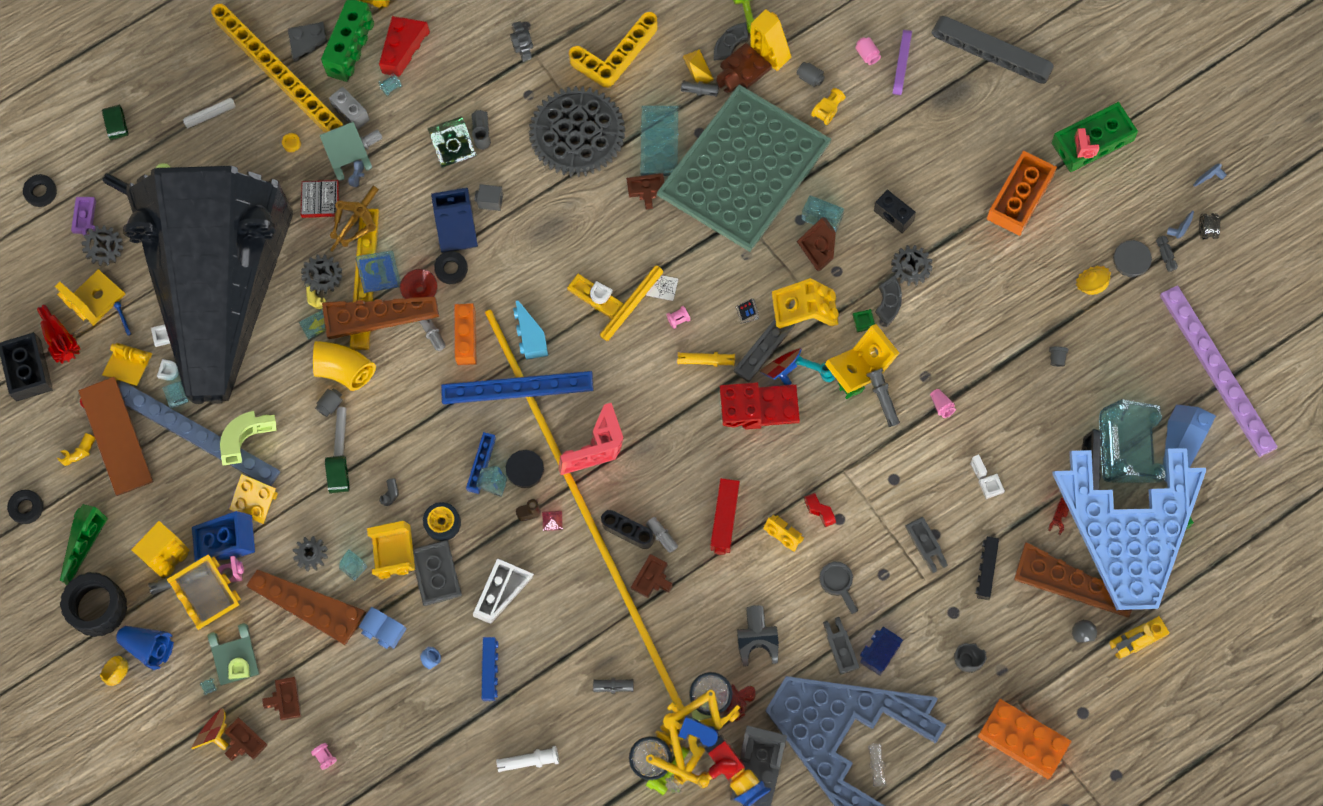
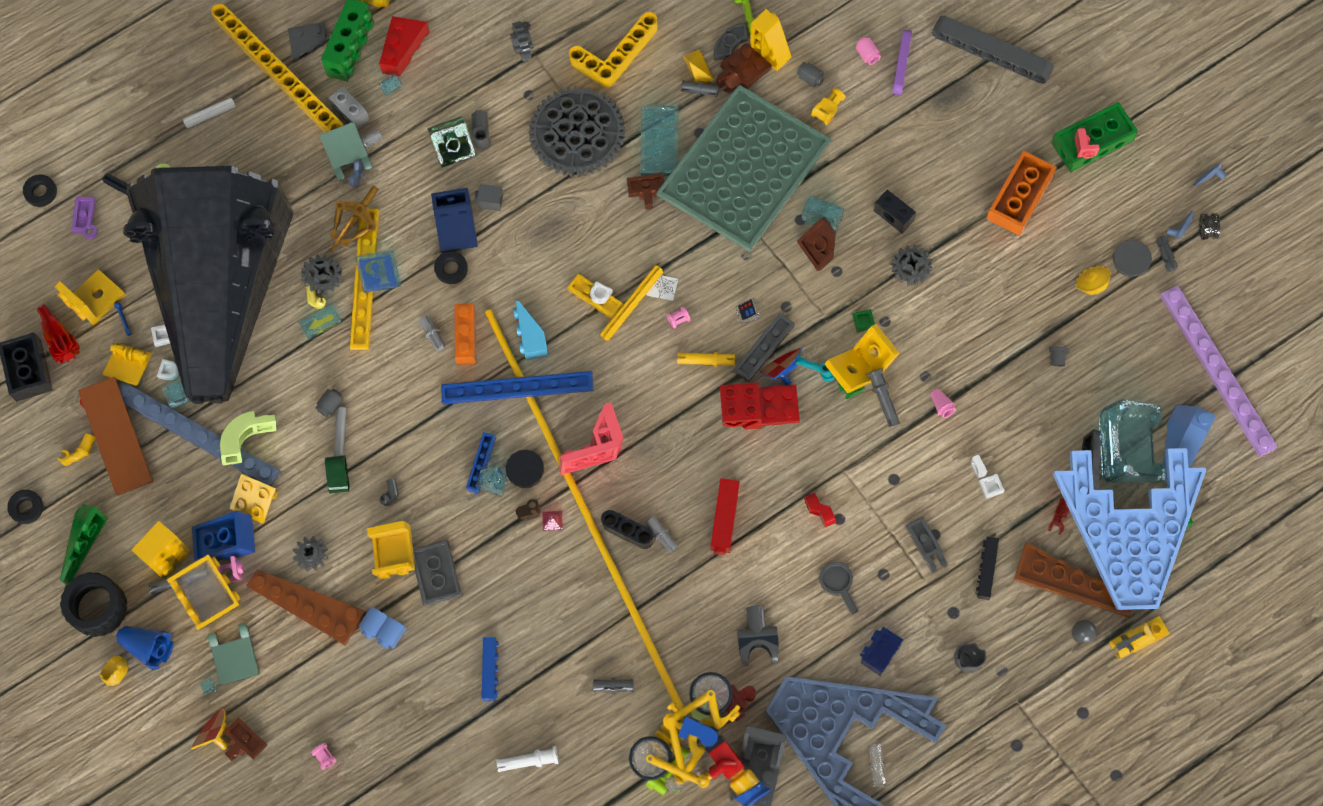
dark grey gear [81,225,123,266] -> none
dark green beam [102,104,129,141] -> none
yellowish green tile [228,658,250,679] -> none
copper hinge [262,677,301,721] -> none
yellow tile [282,133,301,152] -> none
light grey tile [301,180,339,218] -> none
yellow brick [313,341,376,391] -> none
dark orange wing [322,297,439,340] -> none
clear light blue brick [339,549,367,581] -> none
clear red dish [400,269,438,299] -> none
medium blue tile [420,647,441,669] -> none
wheel [423,502,461,541] -> none
white wedge [473,558,534,624] -> none
copper hinge [631,554,673,598] -> none
yellow hinge [763,515,804,552] -> none
yellow bracket [772,278,839,328] -> none
dark grey hinge [823,617,859,675] -> none
dark grey tile [875,275,902,326] -> none
orange brick [978,699,1072,780] -> none

